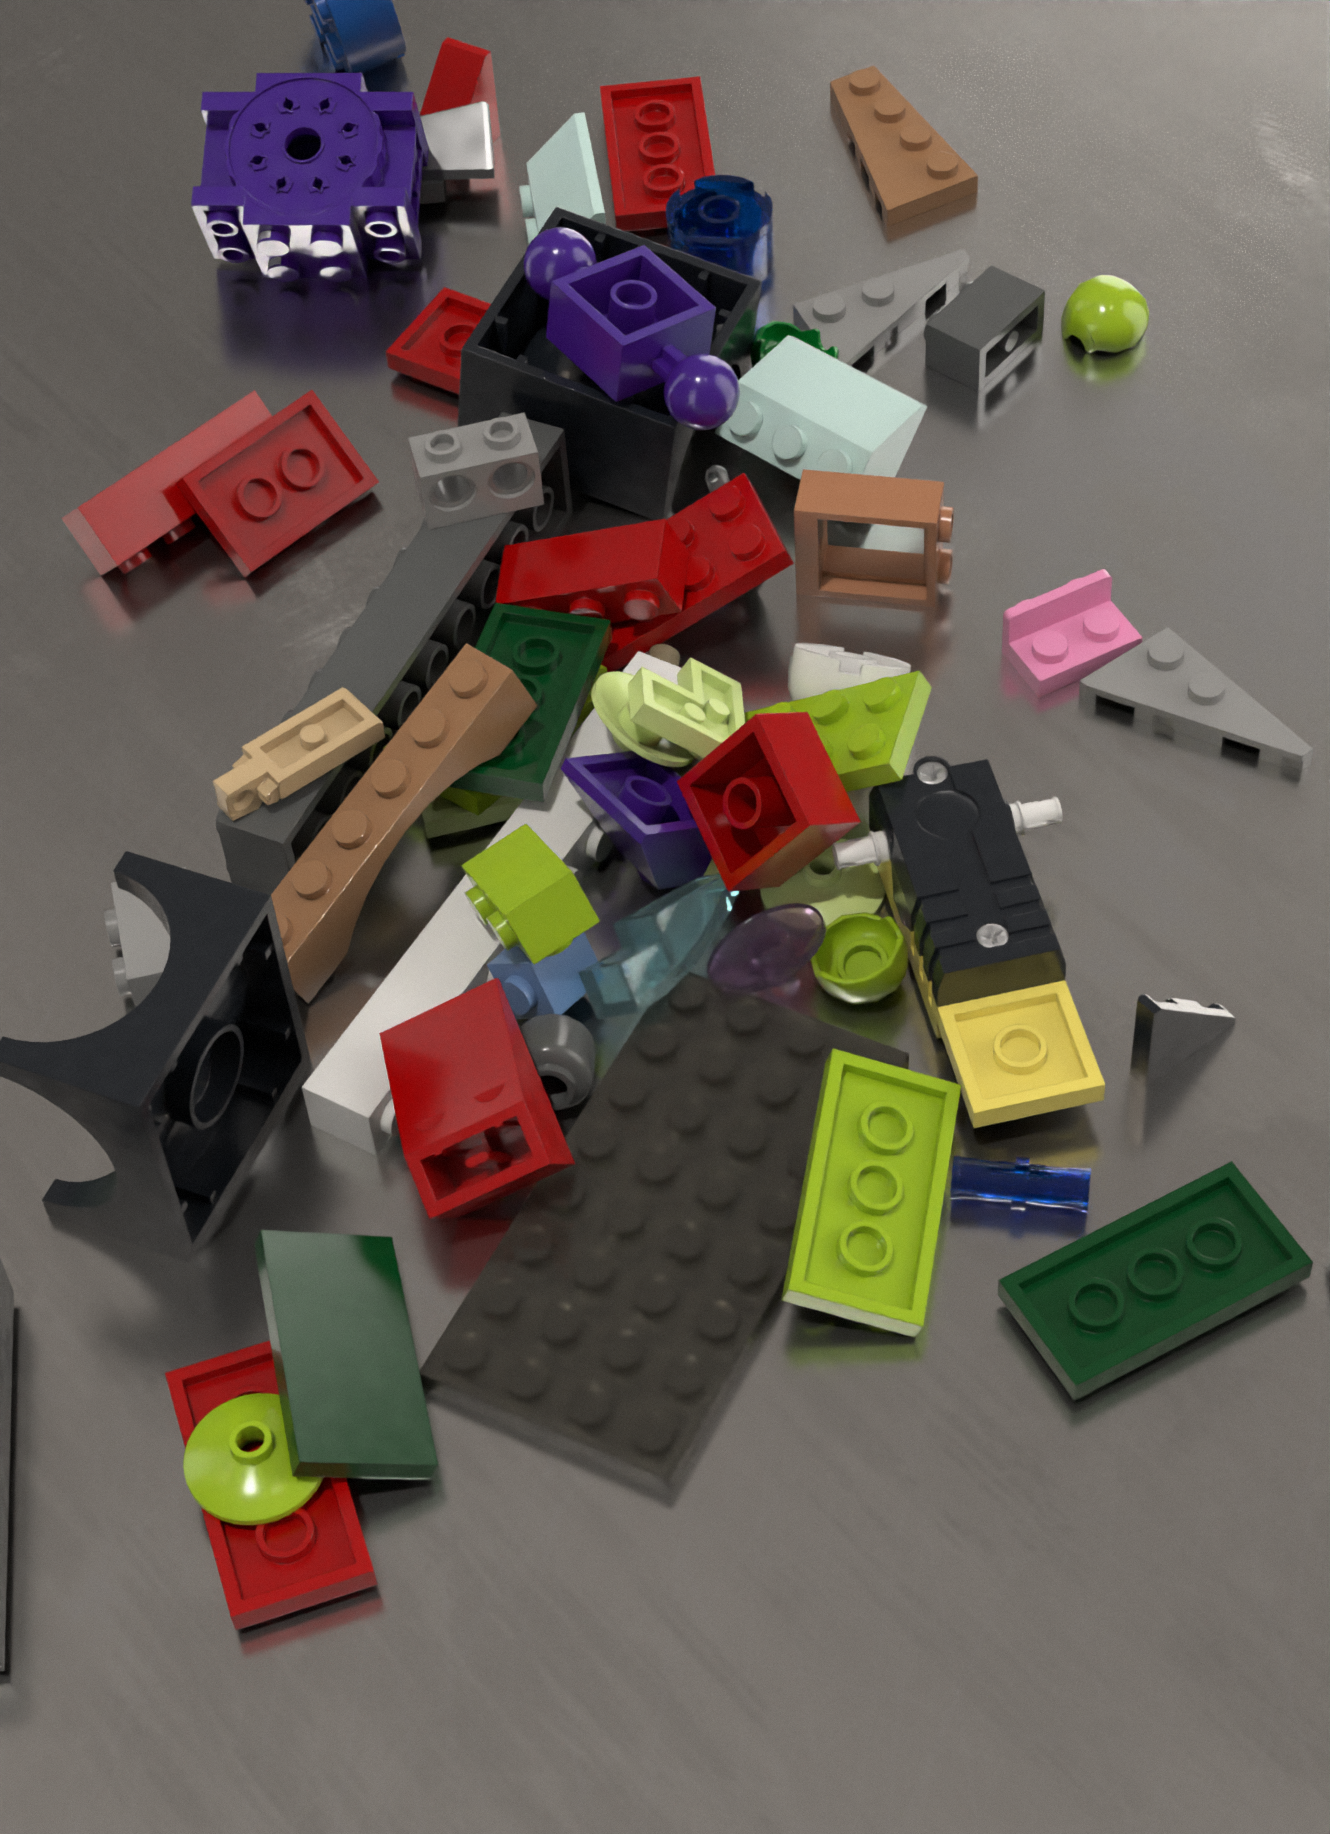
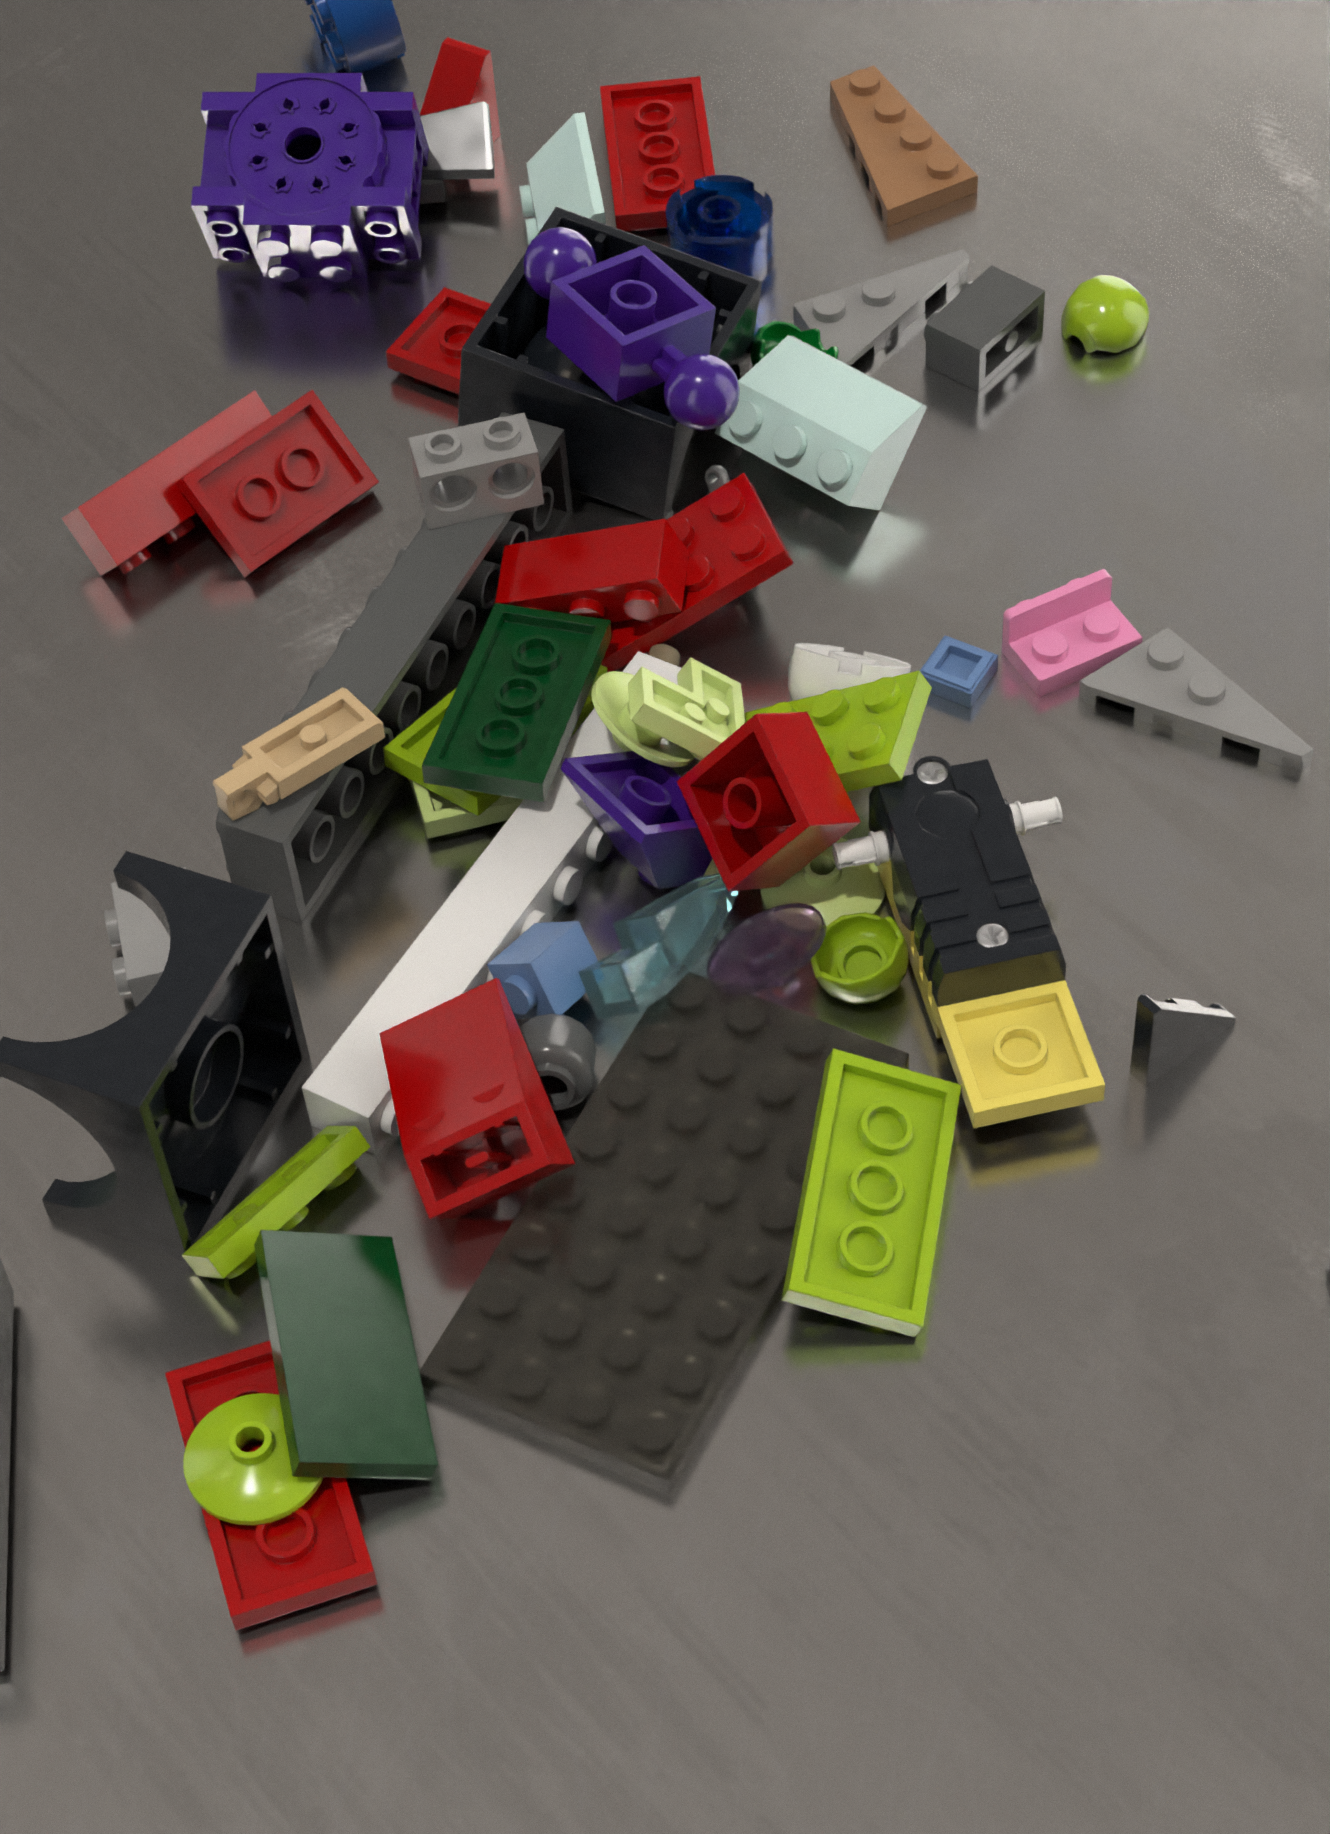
medium nougat arch [271,643,538,1004] -> none
lime brick [461,824,600,965] -> none
nougat window [794,469,954,607] -> none
clear blue pin [950,1156,1091,1212] -> none
dark green plate [998,1161,1313,1401] -> none
none -> lime plate [182,1126,371,1279]
none -> medium blue tile [920,635,998,709]

